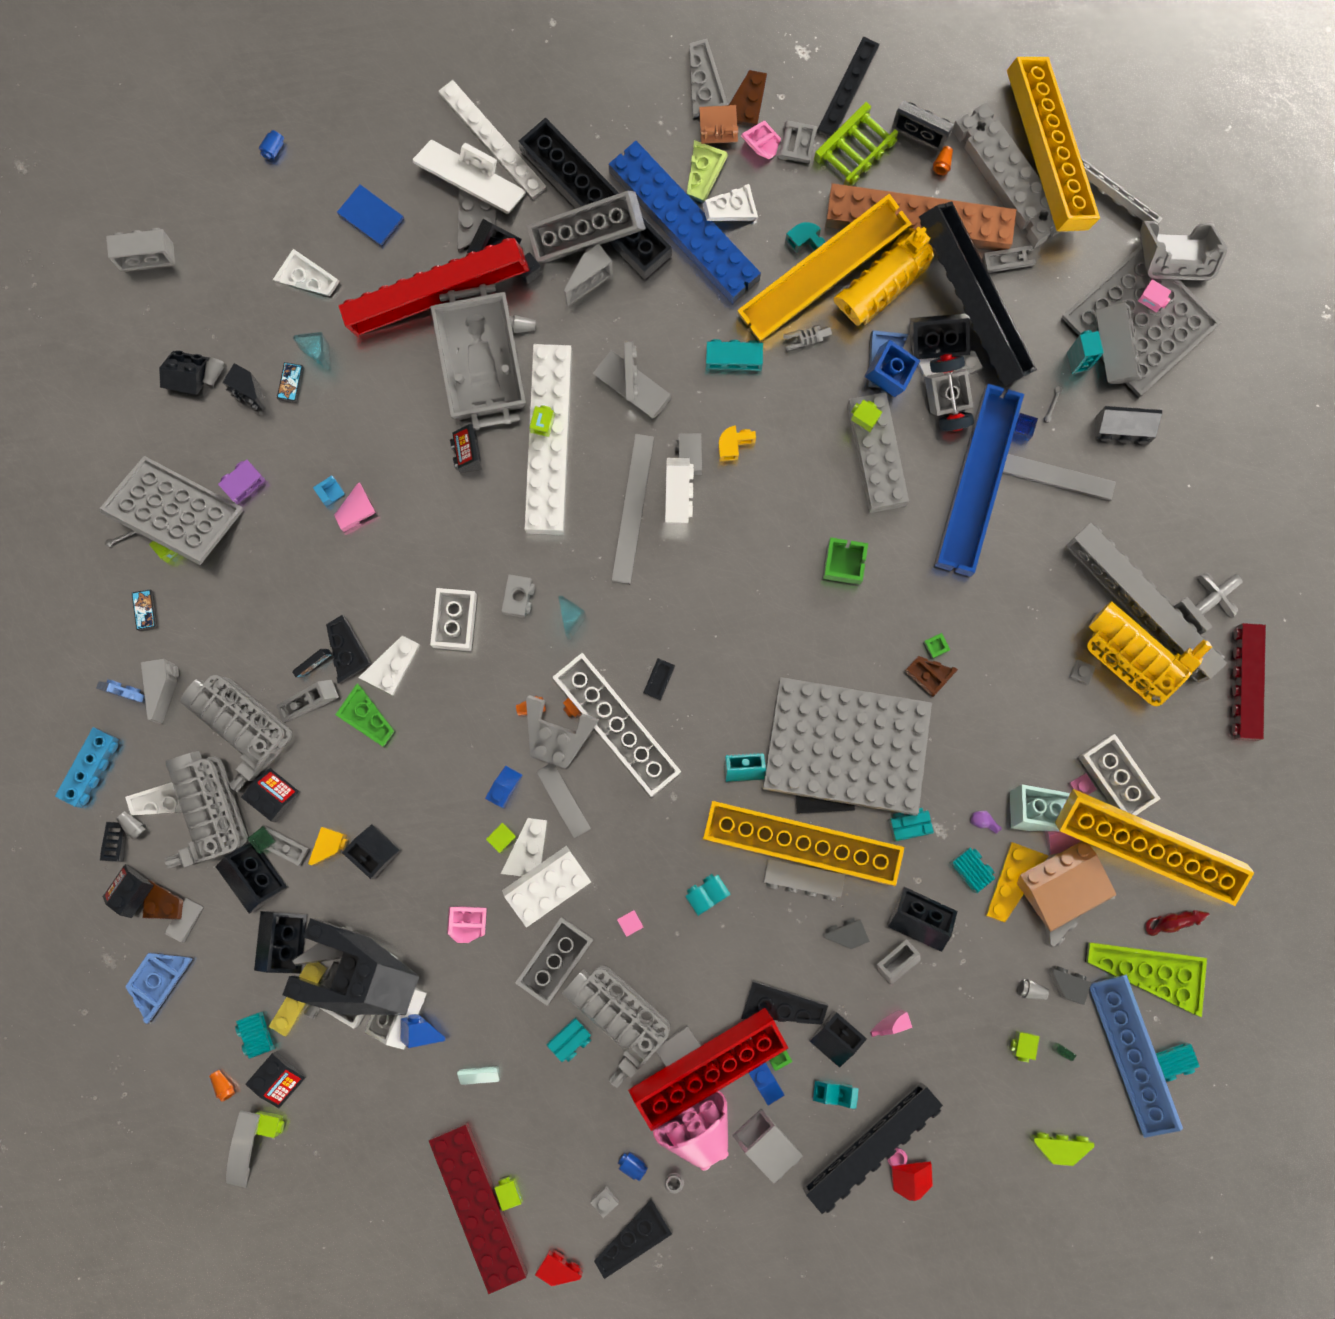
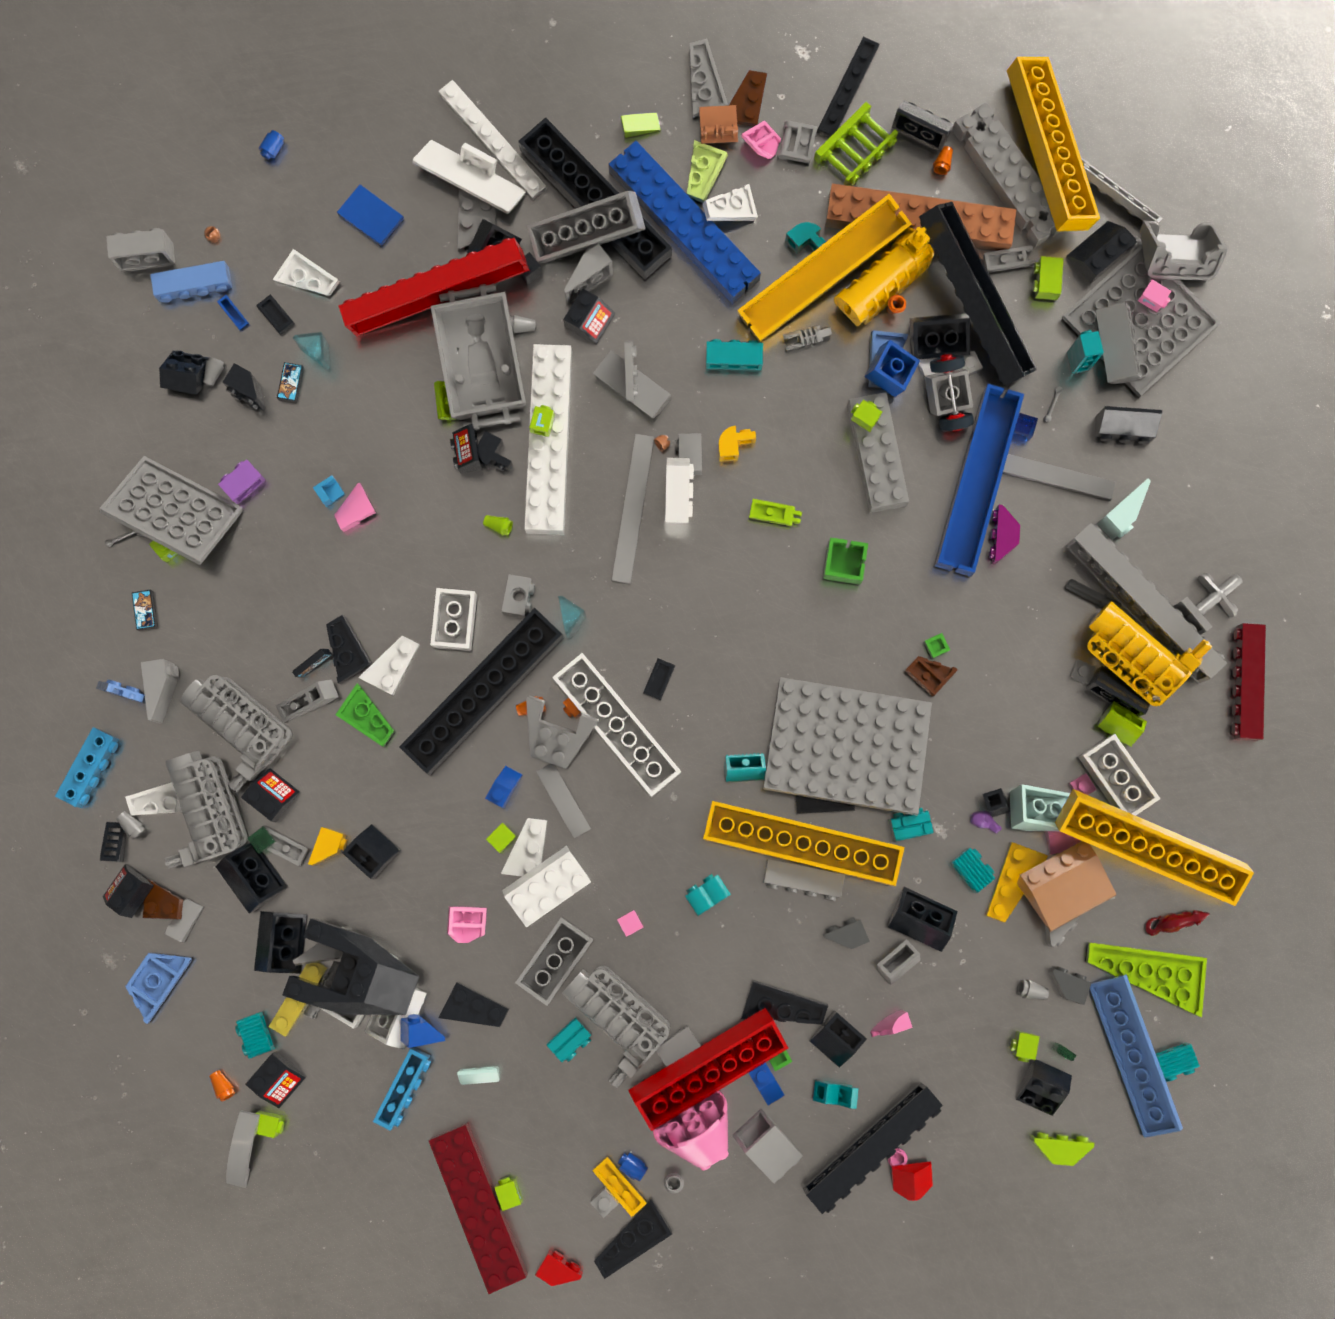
none -> medium blue brick [150,261,232,302]
none -> nougat hinge [204,226,220,243]
none -> blue piece [217,295,249,330]
none -> black tile [256,294,295,335]
none -> dark azure brick [373,1047,431,1131]
none -> black brick [399,608,563,775]
none -> lime plate [434,381,456,421]
none -> black wing [438,982,509,1027]
none -> black brick [478,431,513,472]
none -> lime cone [483,515,513,536]
none -> black slope [563,288,615,345]
none -> yellow plate [592,1156,647,1217]
none -> slope [621,113,661,138]
none -> nougat hinge [654,435,670,452]
none -> lime hinge [749,499,802,526]
none -> orange cone [887,295,906,314]
none -> black brick [983,788,1010,817]
none -> magenta slope [989,504,1020,564]
none -> black slope [1016,1059,1072,1116]
none -> lime brick [1032,256,1063,300]
none -> black slope [1066,221,1138,283]
none -> dark grey axle [1066,579,1122,608]
none -> black slope [1086,666,1150,717]
none -> light aqua slope [1097,479,1151,540]
none -> lime brick [1098,701,1147,747]

